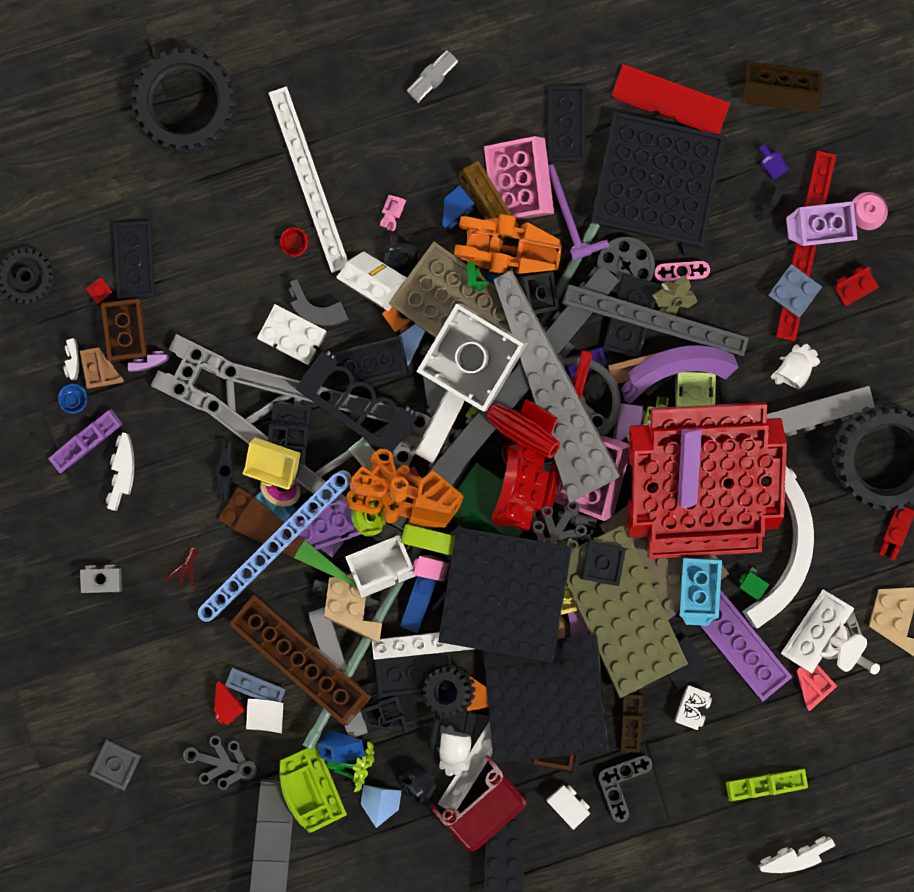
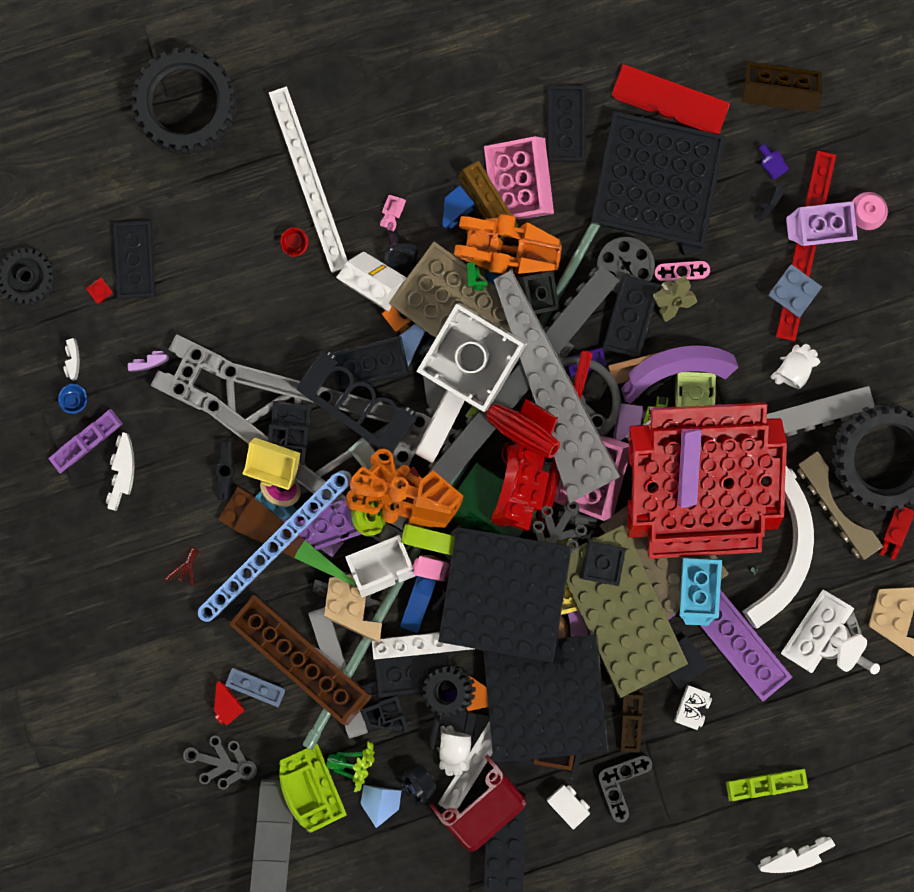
medium nougat wing [80,348,124,389] -> none
light grey brick [80,565,122,593] -> none
dark grey tile [90,739,142,791] -> none
reddish brown brick [101,299,148,362] -> none
white sticker [246,699,283,734] -> none
white piece [257,304,327,366] -> none
dark grey arch [289,279,349,327] -> none
blue slope [317,730,365,763] -> none
light grey piece [407,50,458,103] -> none
medium lavender bar [548,165,609,260] -> none
dark grey plate [563,285,749,356] -> none
green brick [738,571,769,601] -> none
coral wing [796,665,837,711] -> none
red bracket [834,266,879,307] -> none
none -> dark tan arch [796,452,883,560]

